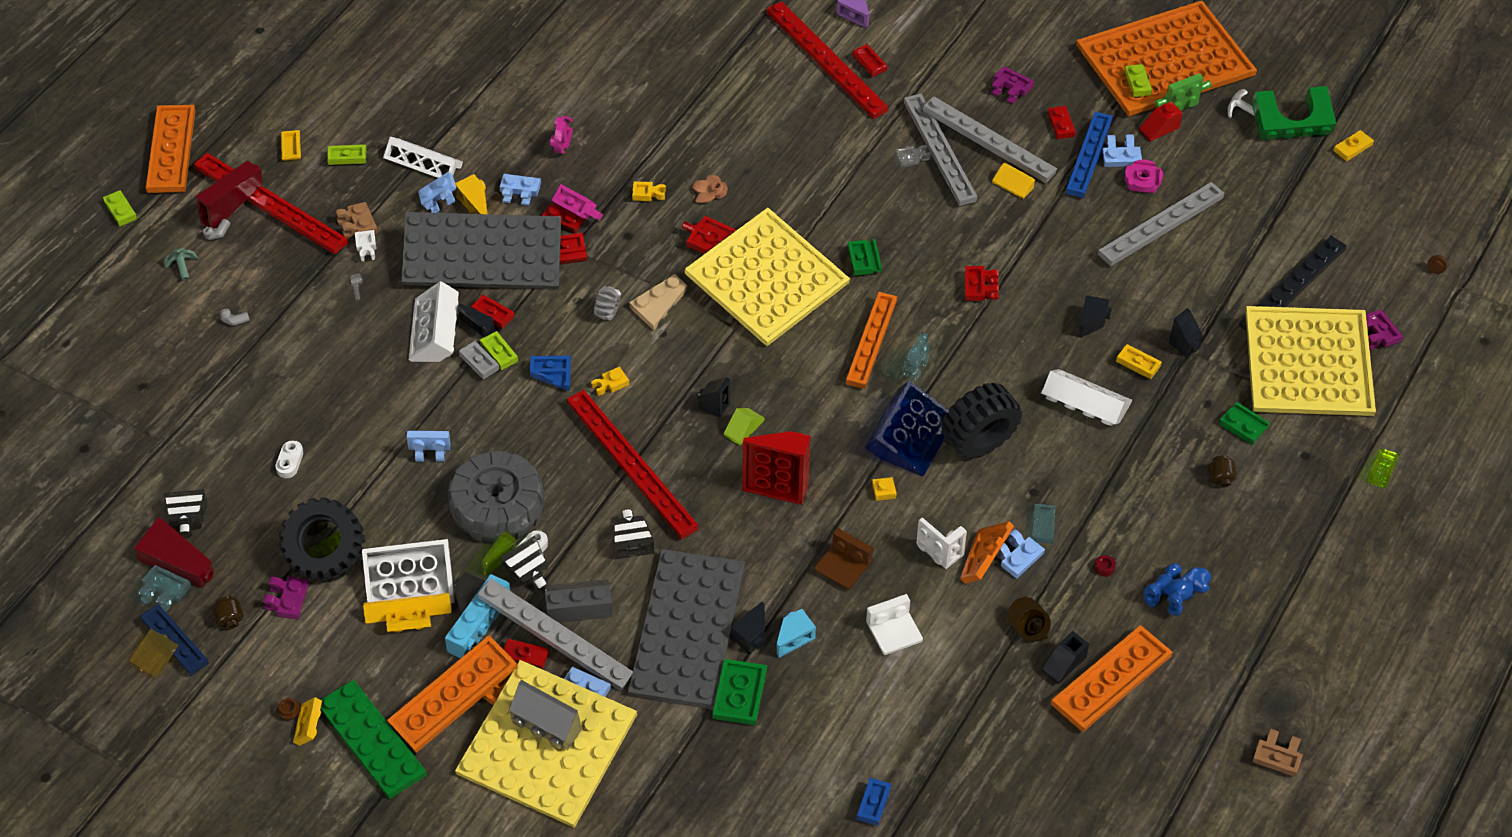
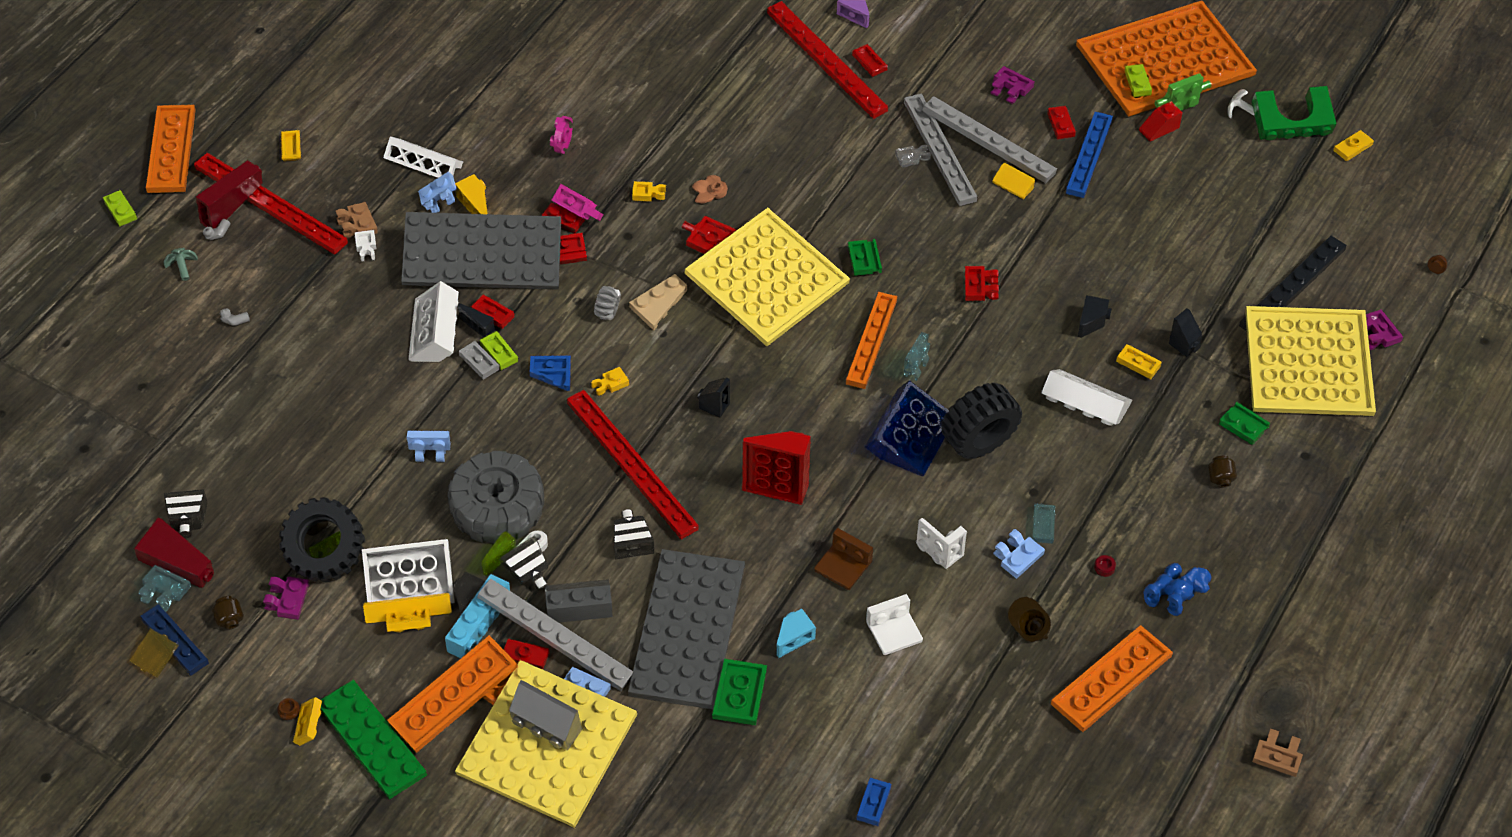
white plate [276,441,303,478] -> none
lime plate [327,145,367,165] -> none
clear hand [350,273,363,300] -> none
light blue plate [500,174,541,206] -> none
lime slope [724,408,765,446] -> none
black slope [731,601,765,654] -> none
yellow plate [872,477,897,501] -> none
orange wing [960,521,1014,584] -> none
black slope [1042,631,1089,684] -> none
light grey plate [1098,182,1224,266] -> none
light blue plate [1102,134,1142,167] -> none
dark pink plate [1124,160,1163,193] -> none
clear neon green slope [1367,448,1400,488] -> none

